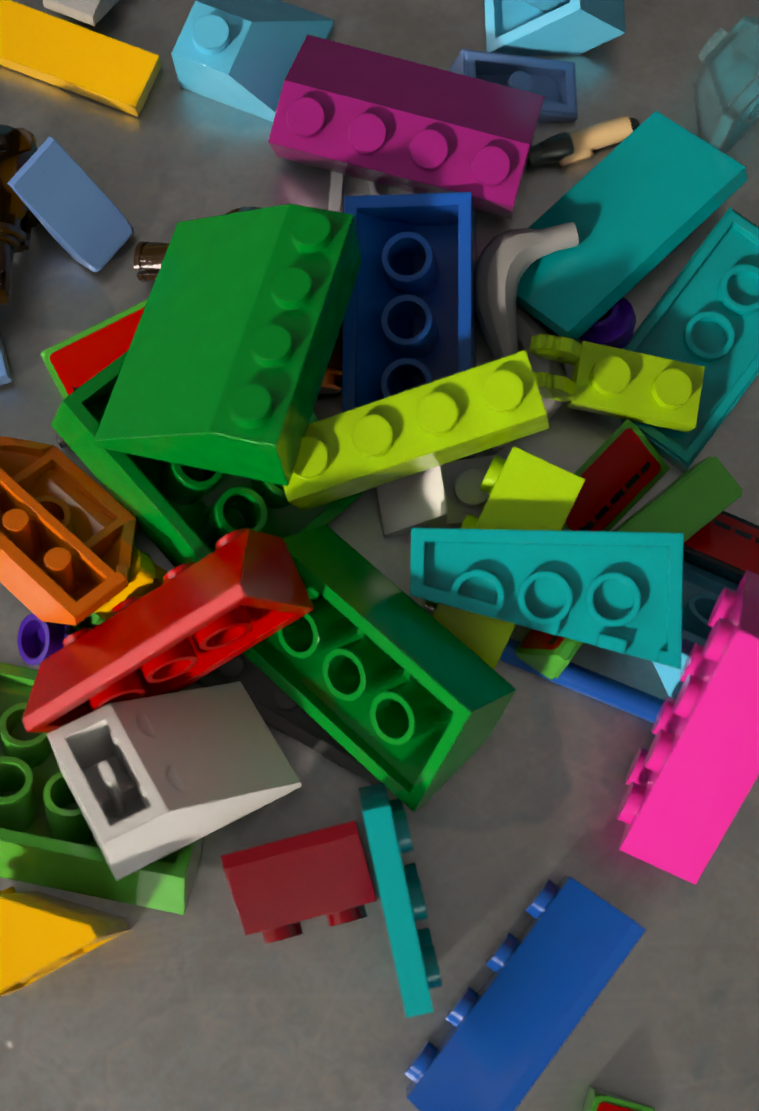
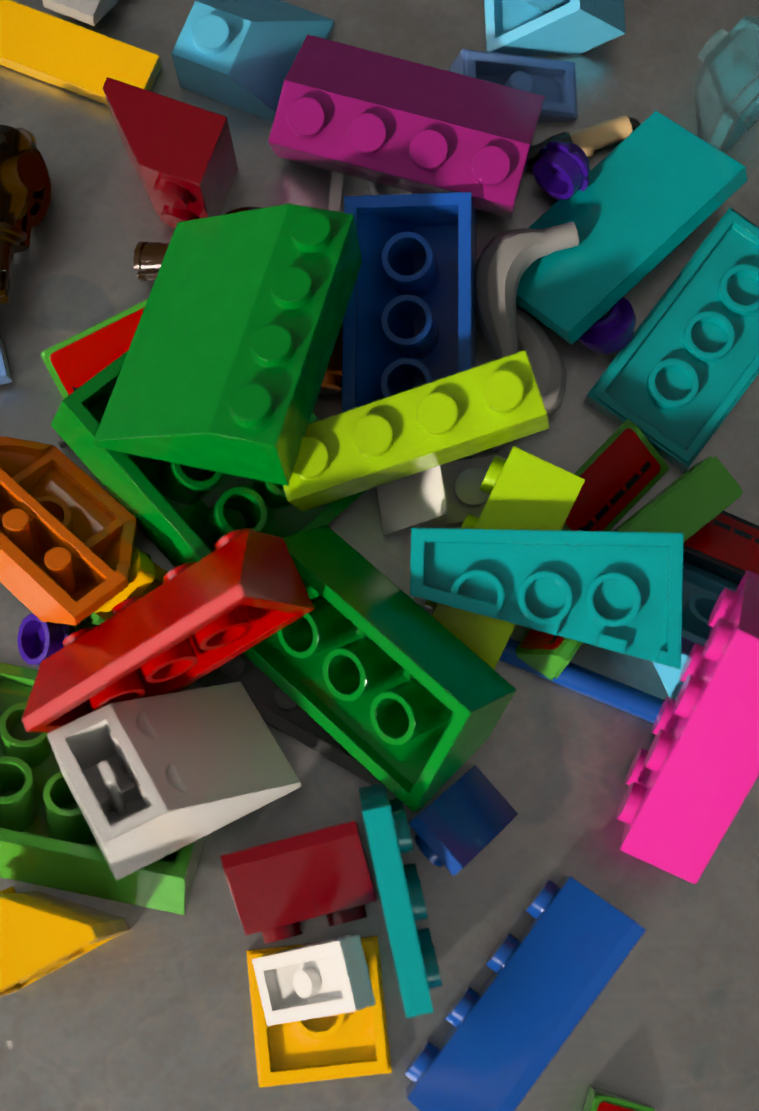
medium blue slope [7,136,134,272] -> none
lime hinge [529,334,705,433] -> none
none -> dark red slope [103,77,238,228]
none -> yellow tile [246,935,392,1087]
none -> white slope [252,935,376,1026]
none -> blue slope [408,765,518,876]
none -> dark purple plate [533,141,590,200]

